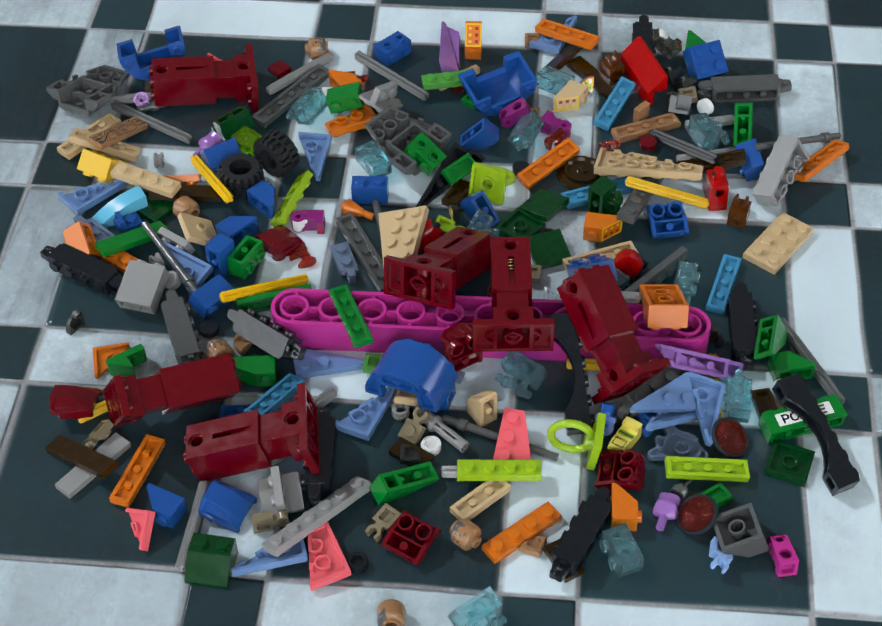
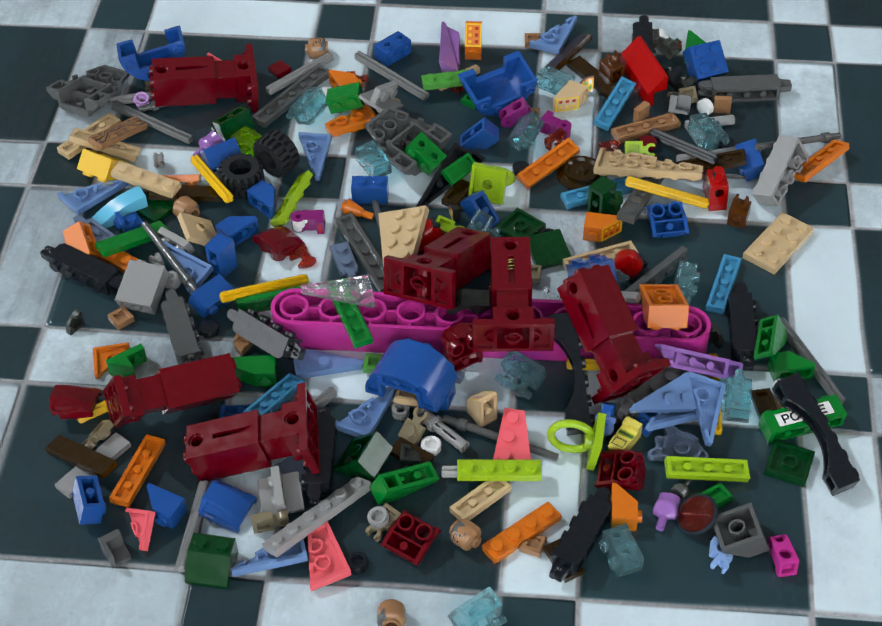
medium nougat head [205,339,234,358] -> none
green brick [226,235,265,280] -> none
dark green tile [519,188,570,222] -> none
orange plate [535,19,599,50] -> none
clear red wheel [711,417,749,459] -> none
green slope [733,103,753,147] -> none
none -> blue brick [72,475,106,525]
none -> dark grey panel [98,529,132,569]
none -> medium nougat tile [107,306,135,330]
none -> clear wing [301,275,375,308]
none -> dark green slope [334,431,393,480]
none -> light grey tile [367,506,390,529]
none -> pearl dark grey slope [446,289,492,316]
none -> lime plate [624,141,655,156]
none -> medium nougat tile [713,96,732,114]

